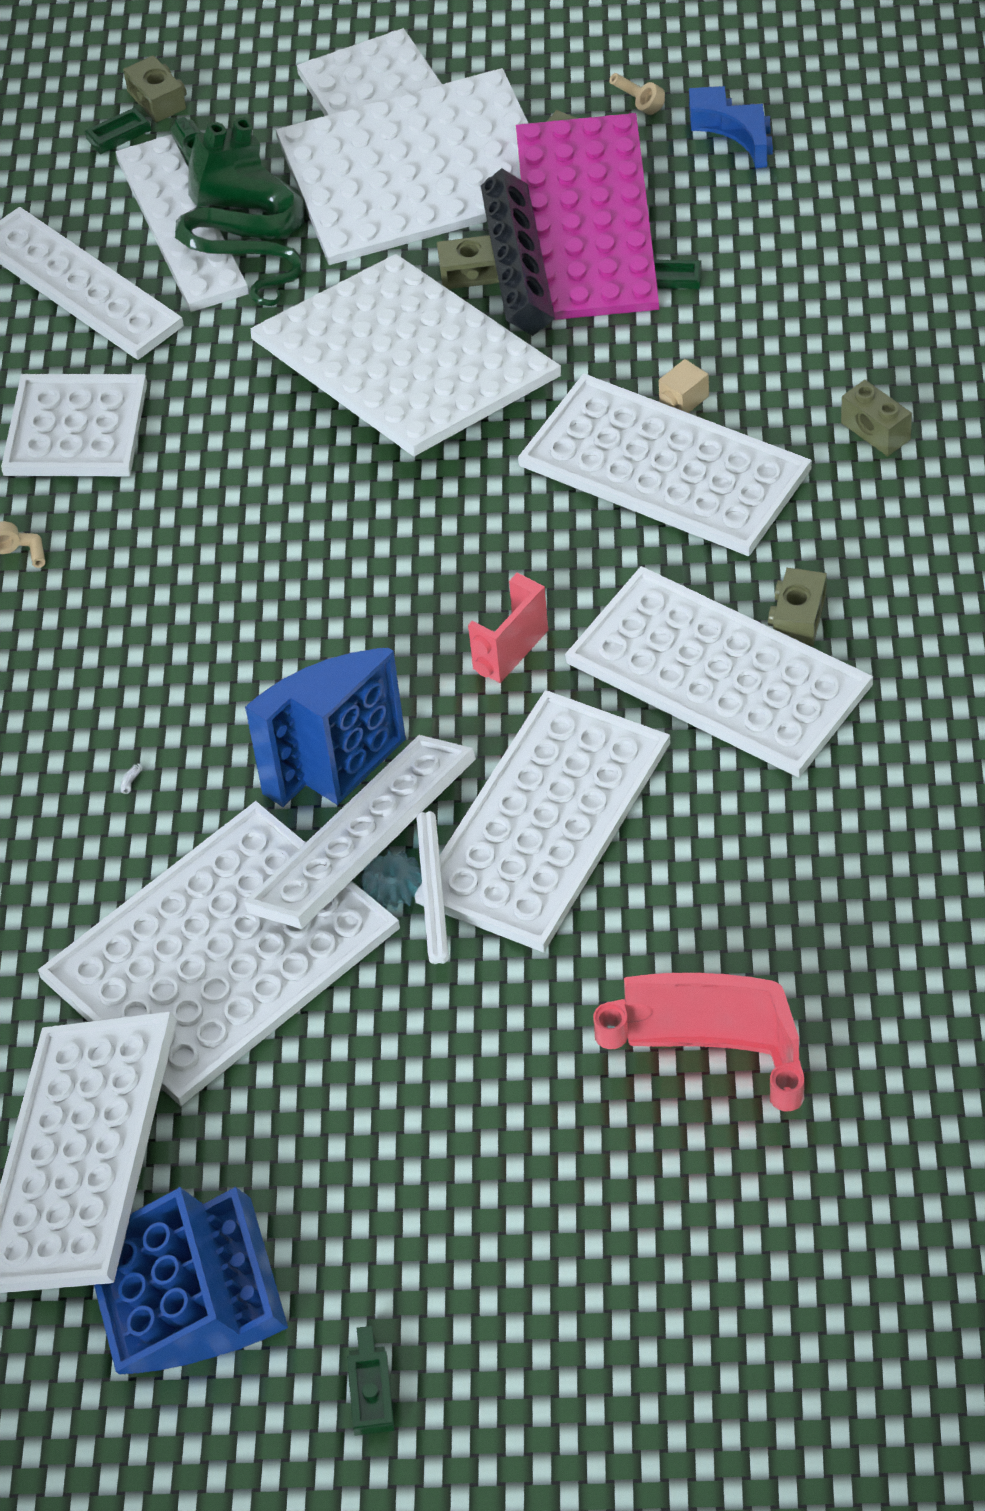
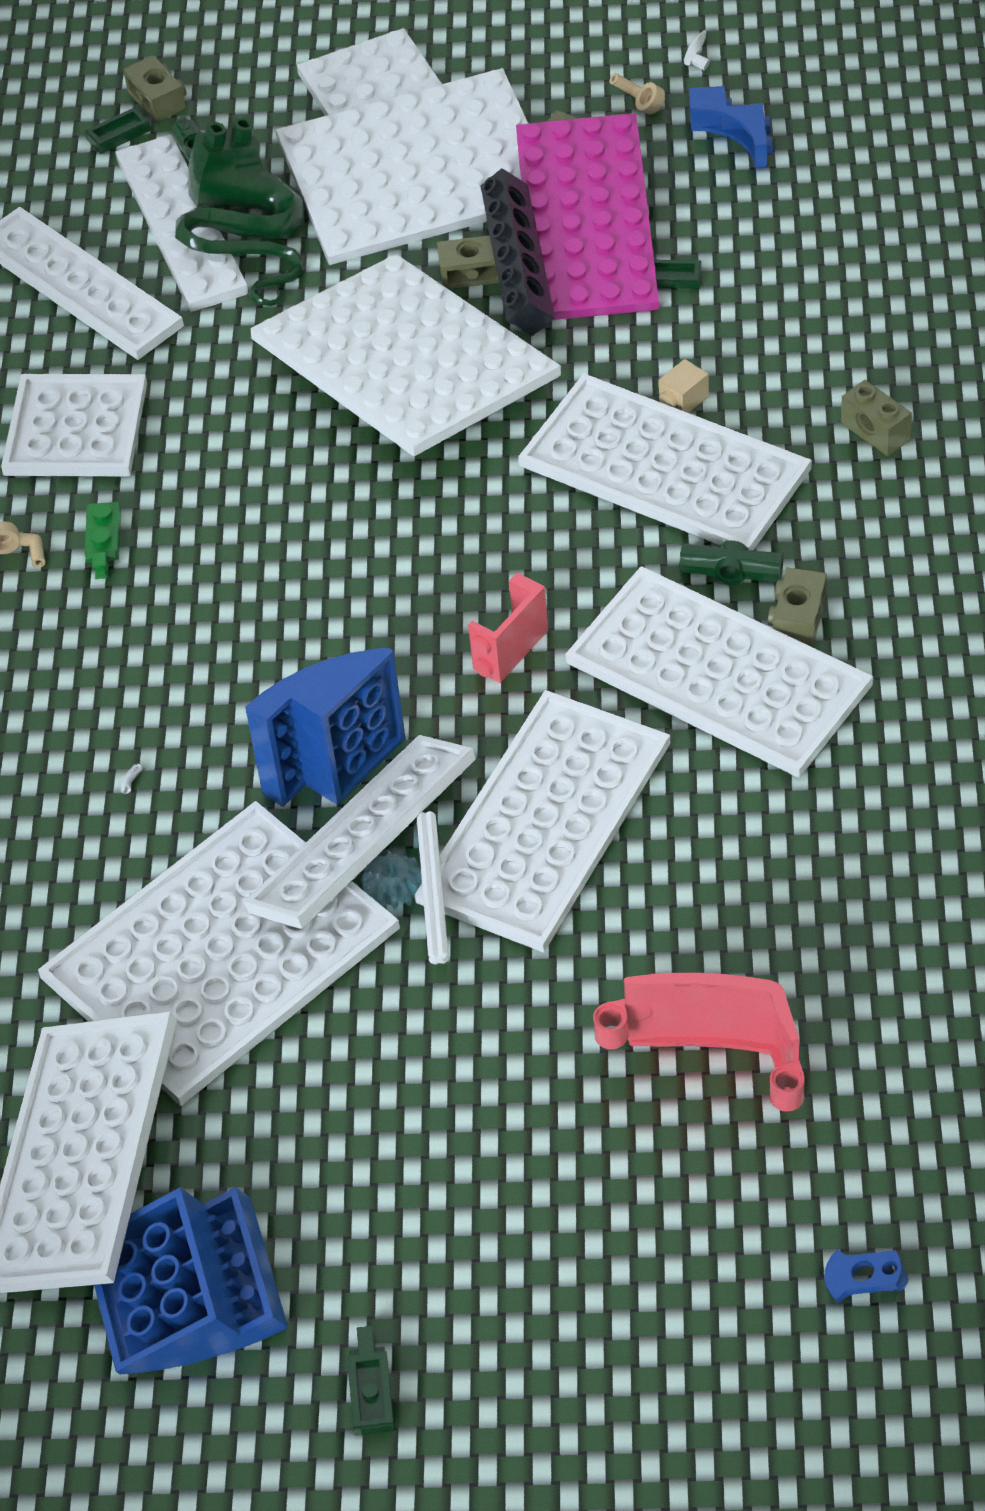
none -> green hinge [84,502,121,579]
none -> dark green piece [679,540,784,585]
none -> white bar [684,30,710,71]
none -> blue piece [824,1249,909,1304]

